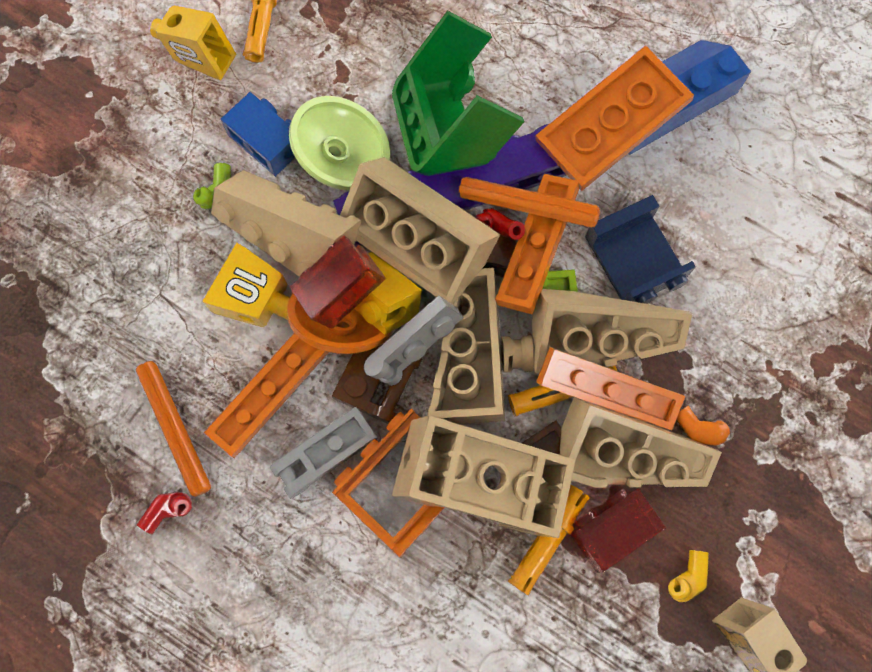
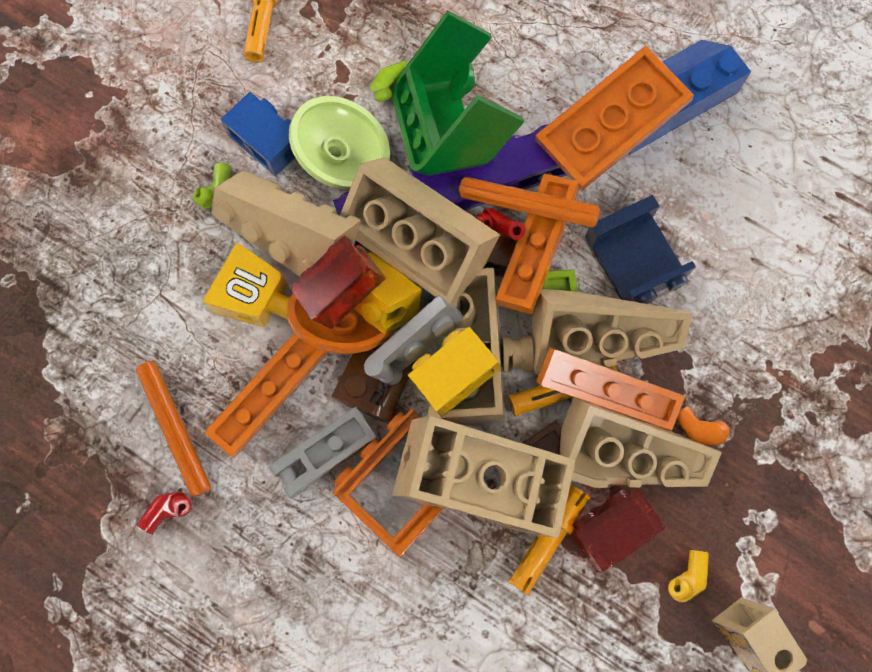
yellow torso [150,5,237,81] -> none
none -> lime arm [370,60,407,102]
none -> yellow brick [408,326,501,417]

